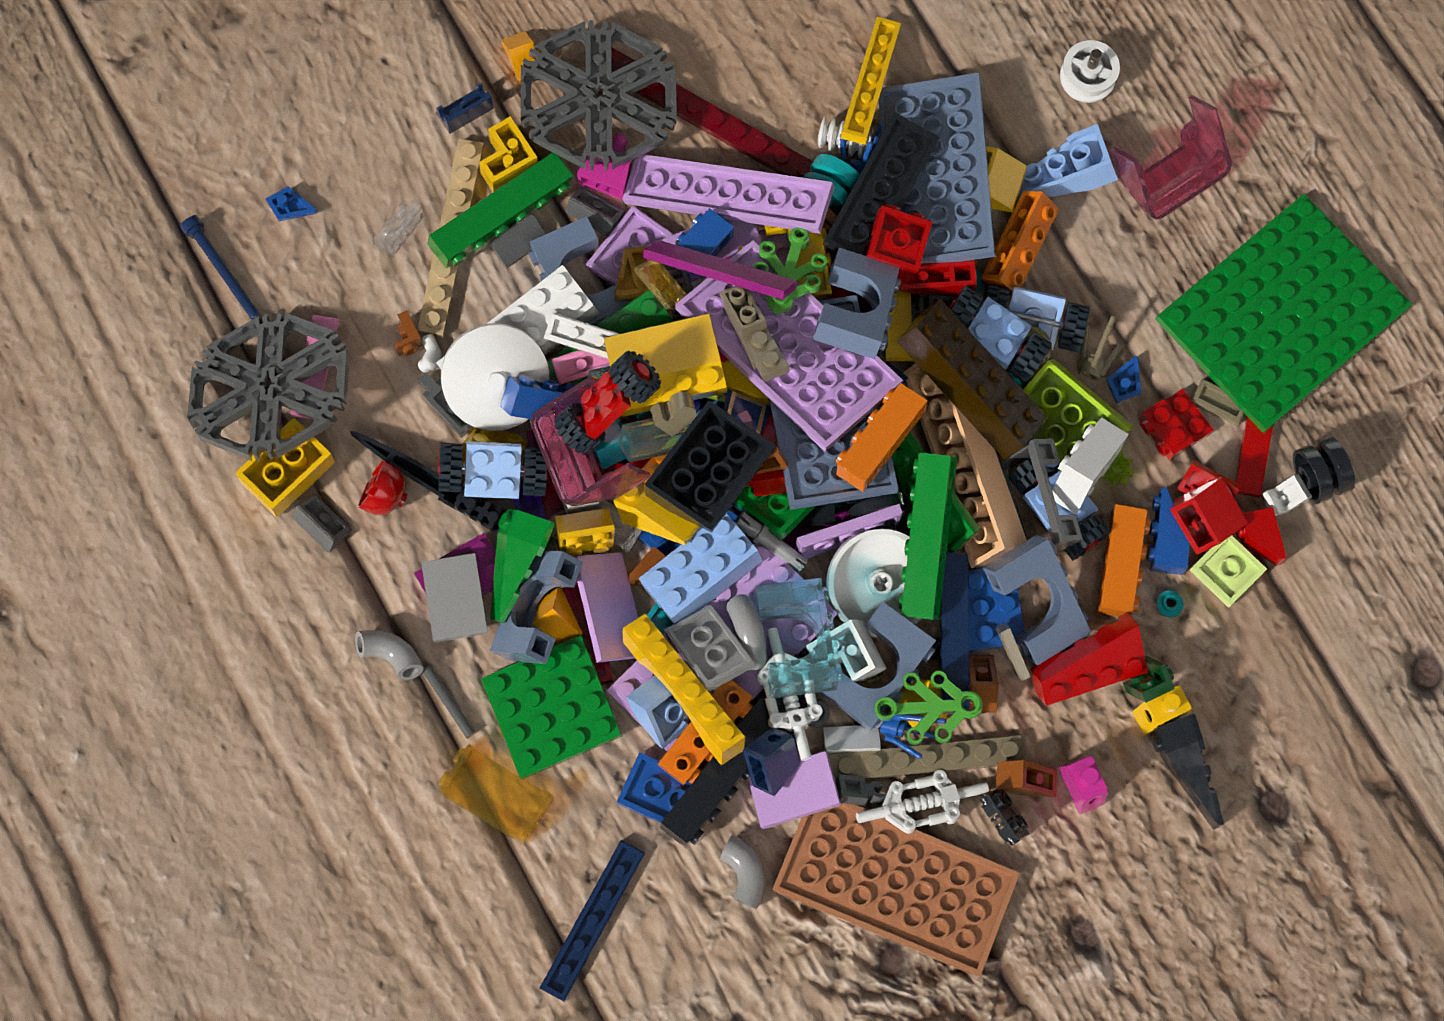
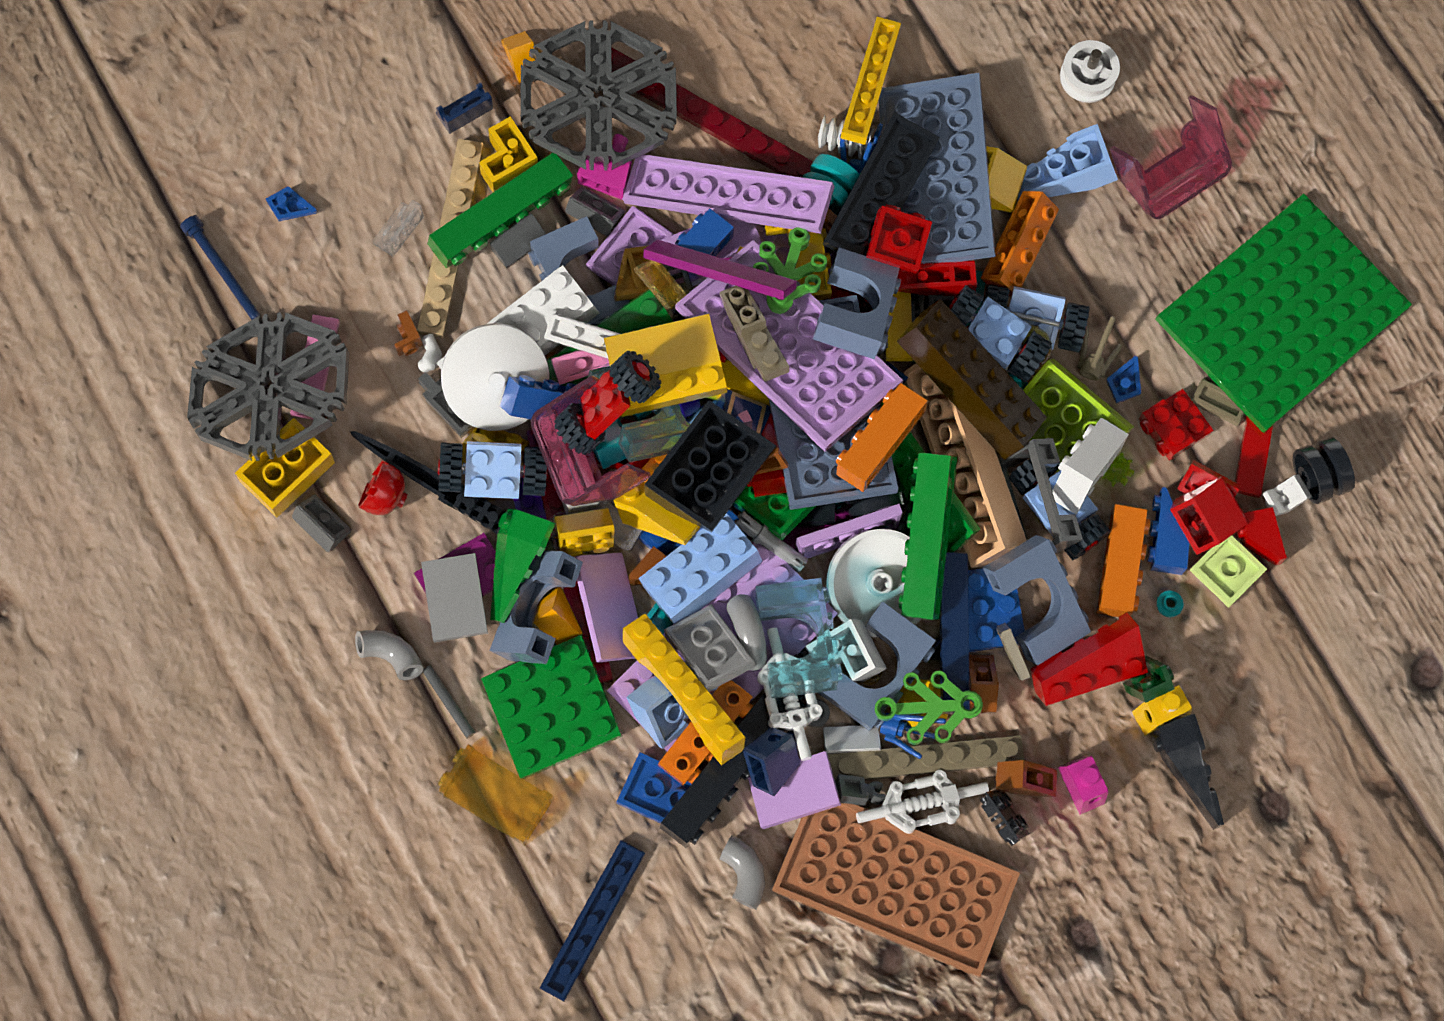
dark tan leg [650,391,697,437] -> none

